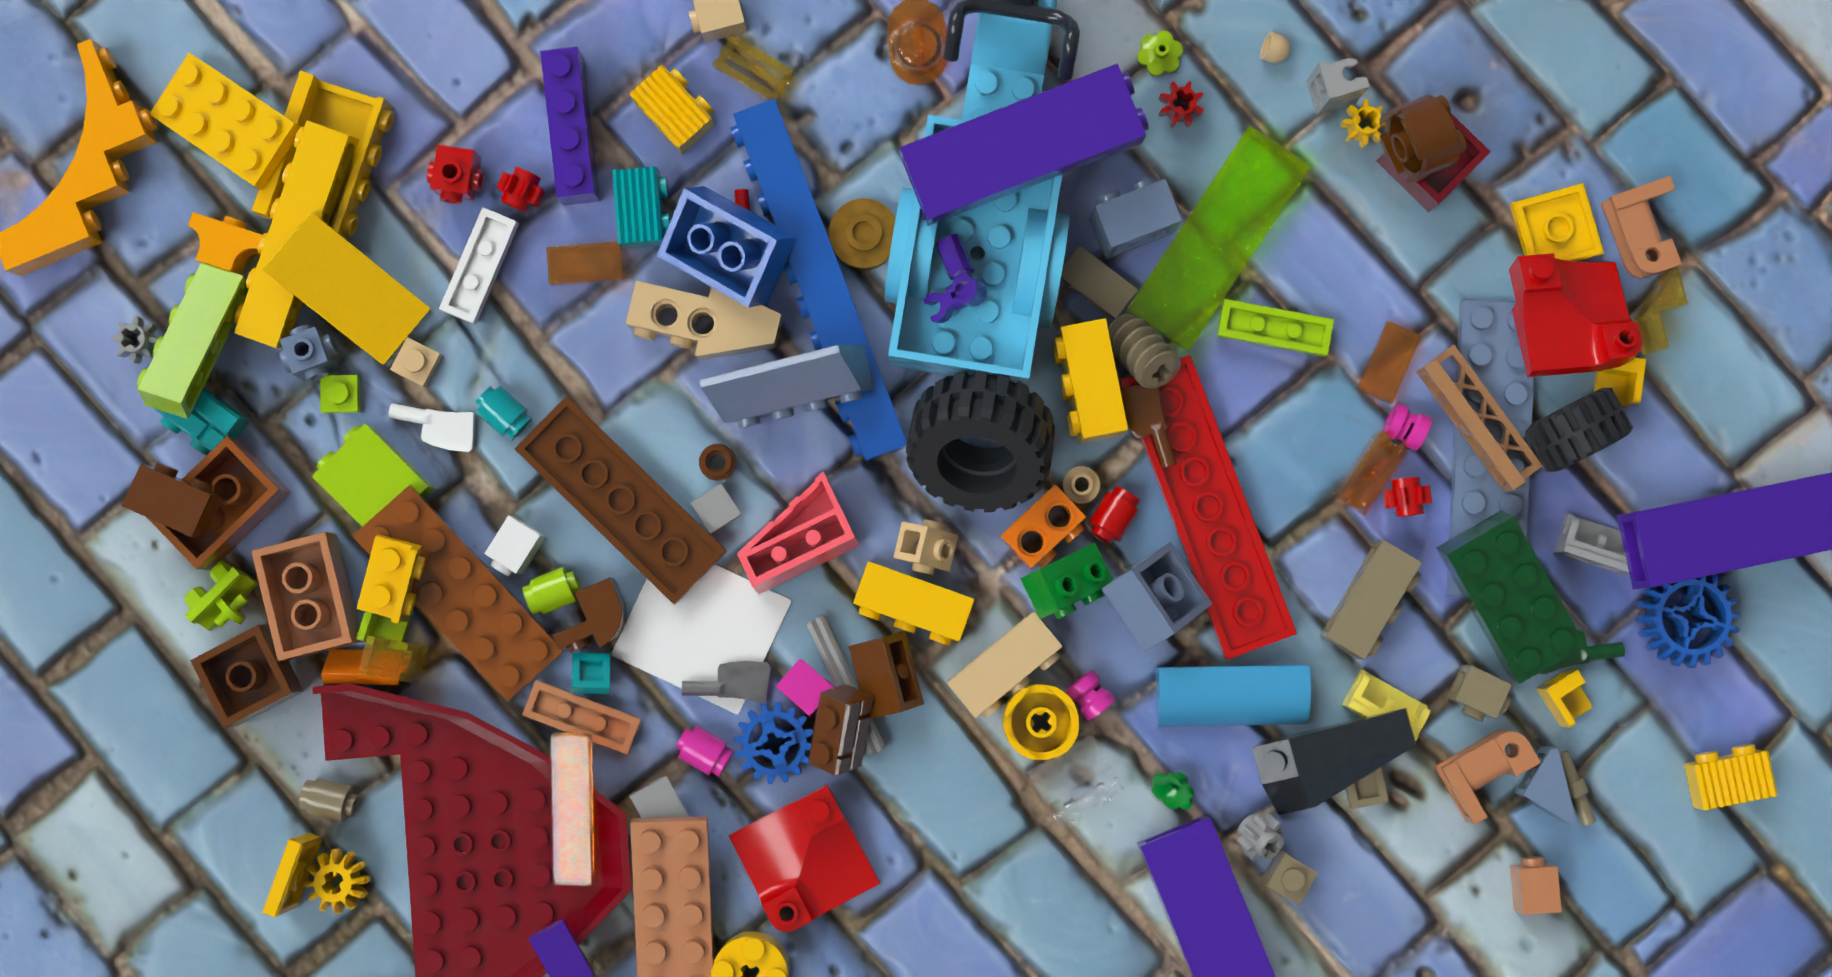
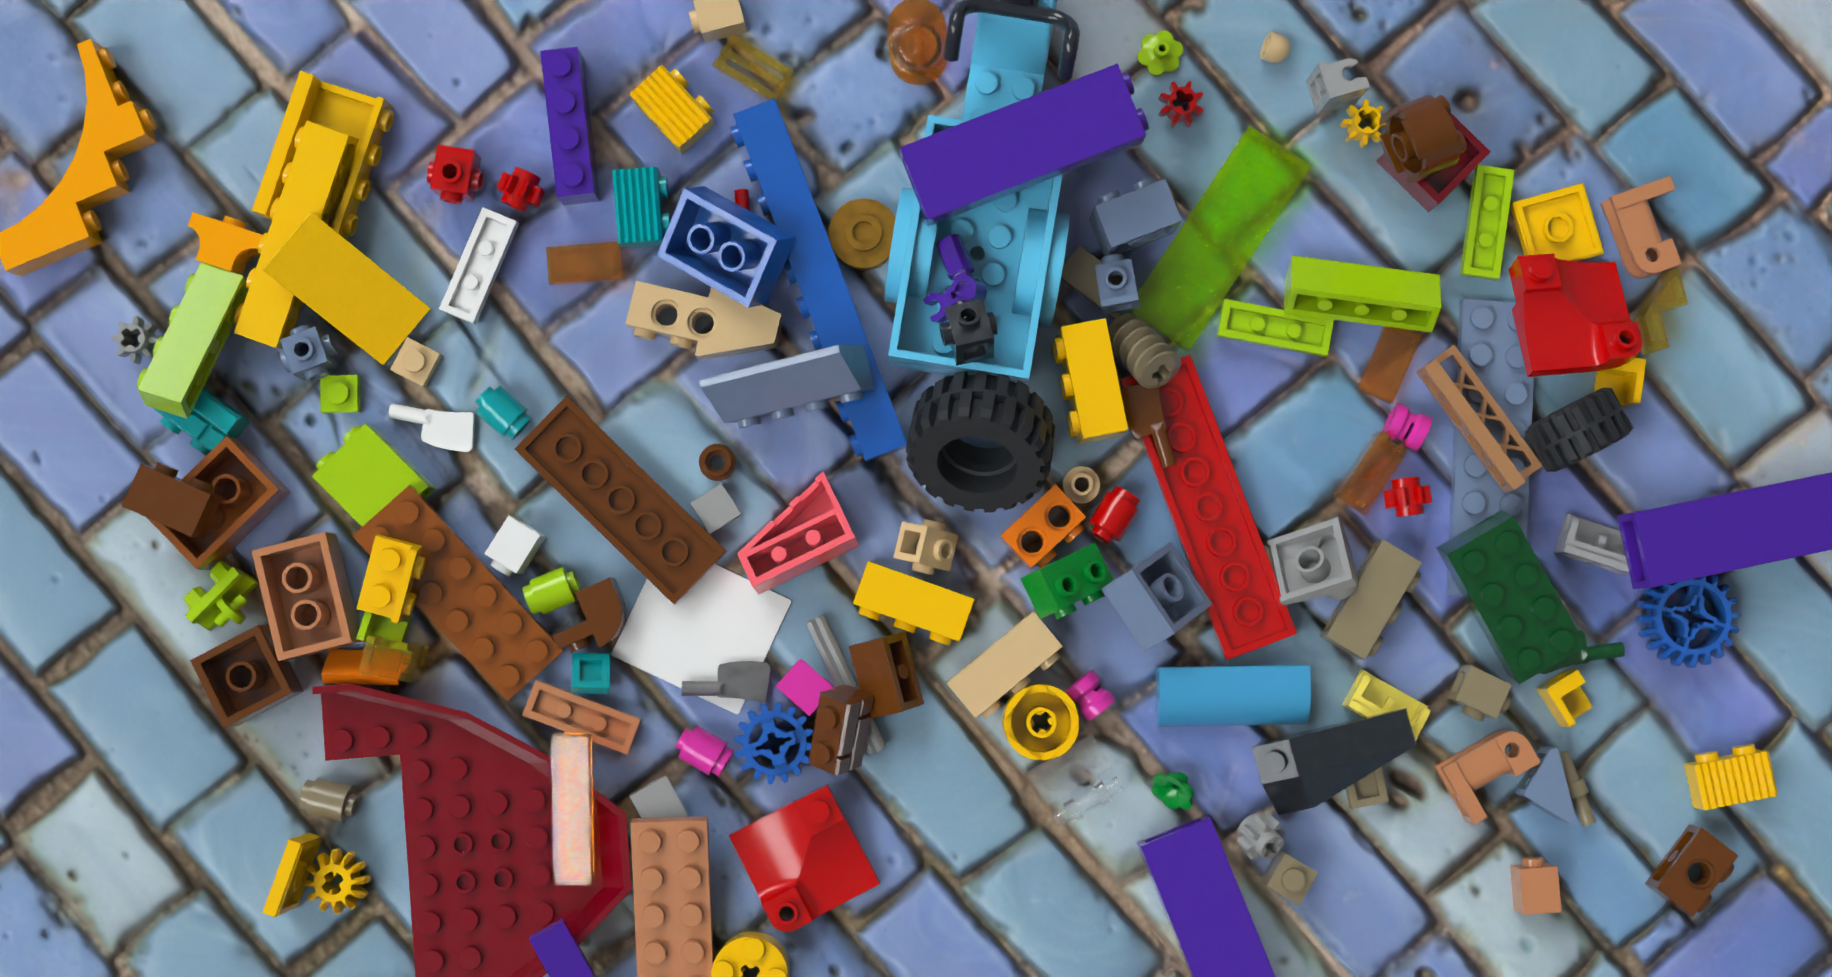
yellow plate [150,53,301,190] -> none
none -> black brick [939,299,998,366]
none -> sand blue brick [1094,254,1140,315]
none -> light grey slope [1267,517,1358,605]
none -> lime brick [1284,255,1441,333]
none -> lime plate [1459,165,1515,281]
none -> reddish brown brick [1645,824,1738,916]

